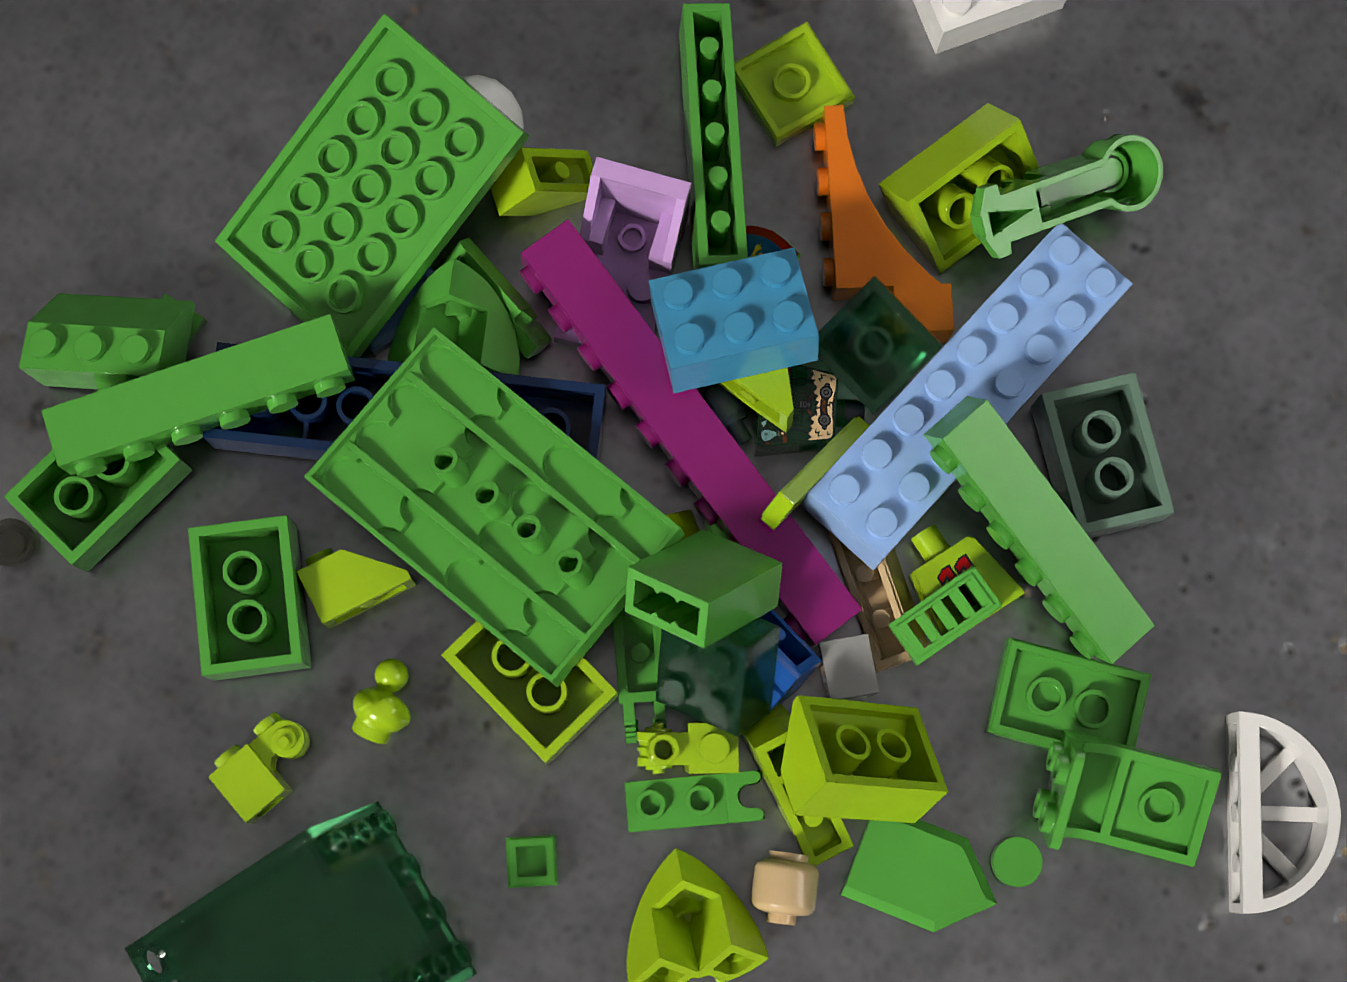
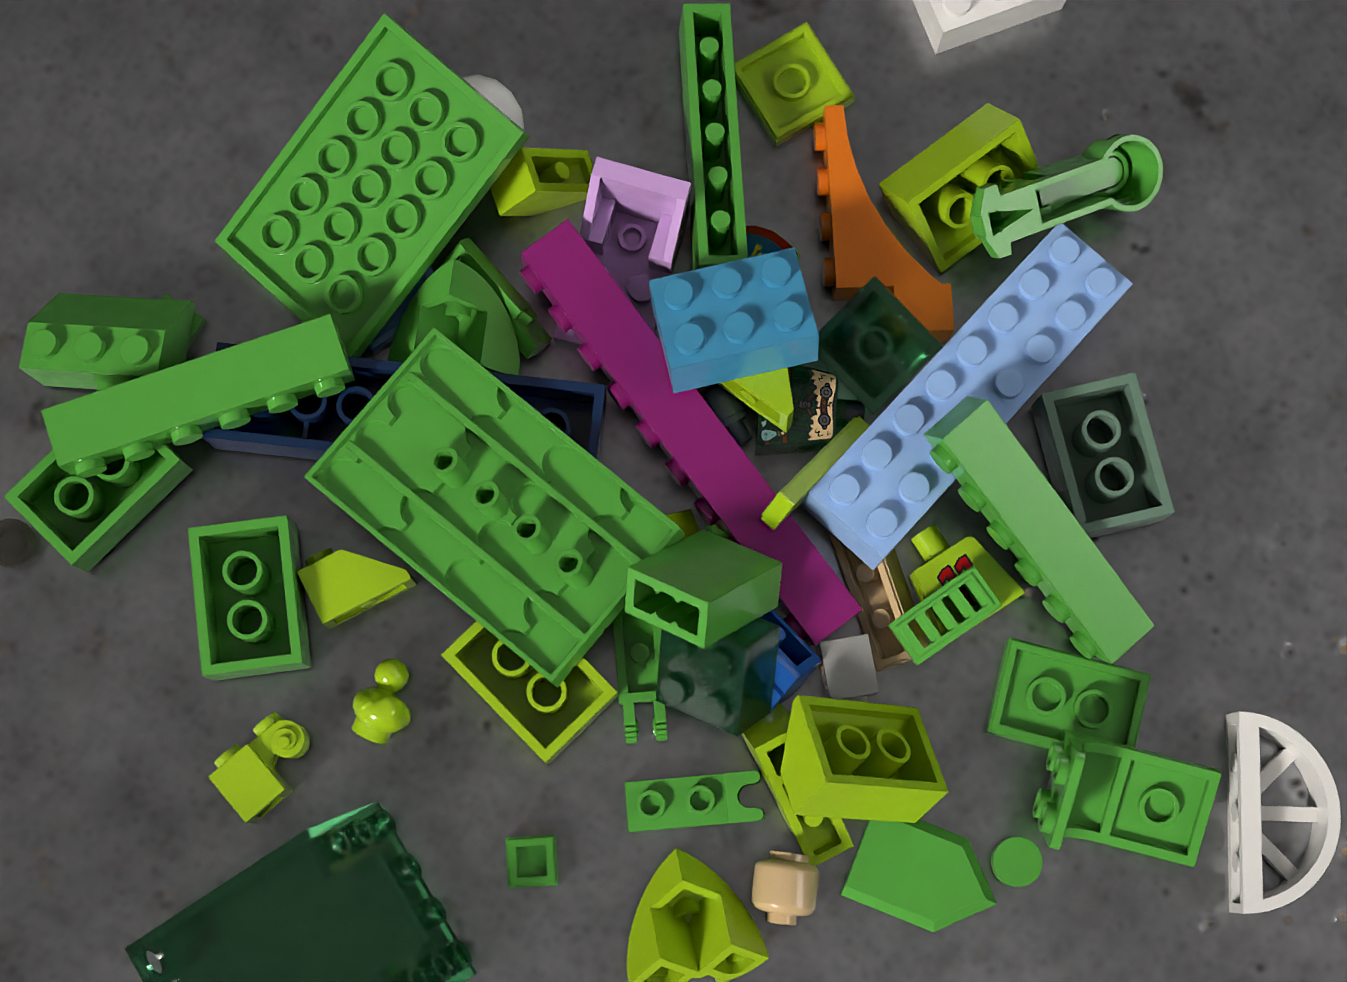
lime brick [637,721,739,774] -> none

